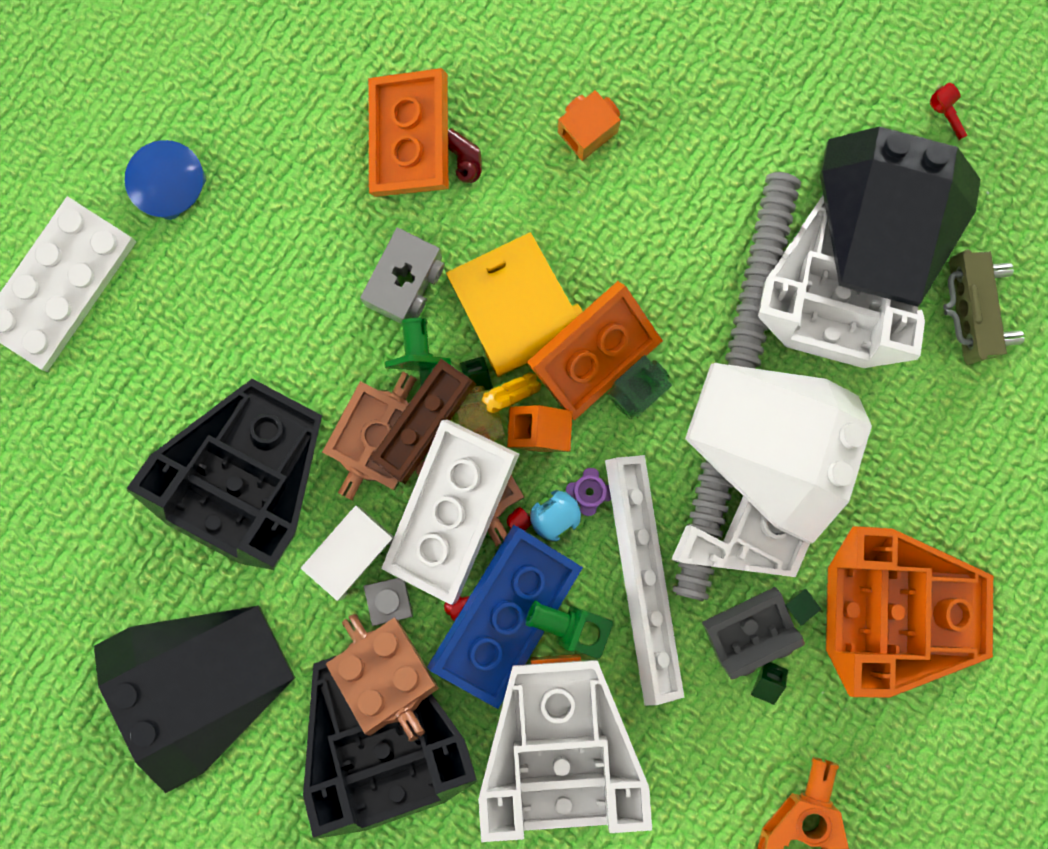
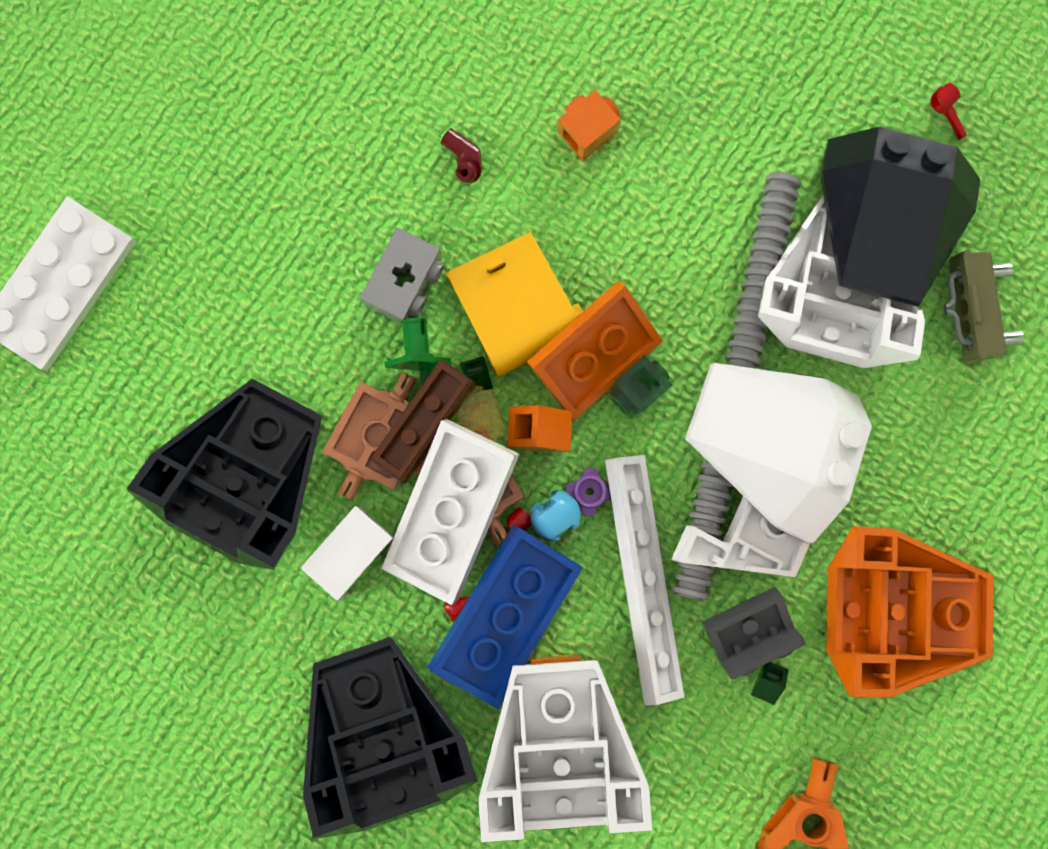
black wedge [94,605,296,793] -> none
blue dish [125,140,206,220] -> none
nougat plate [326,614,439,741] -> none
light grey plate [364,578,413,626] -> none
orange plate [368,68,449,197] -> none
yellow axle [482,372,541,413] -> none
green bracket [526,601,613,659] -> none
dark green piece [785,589,821,626] -> none

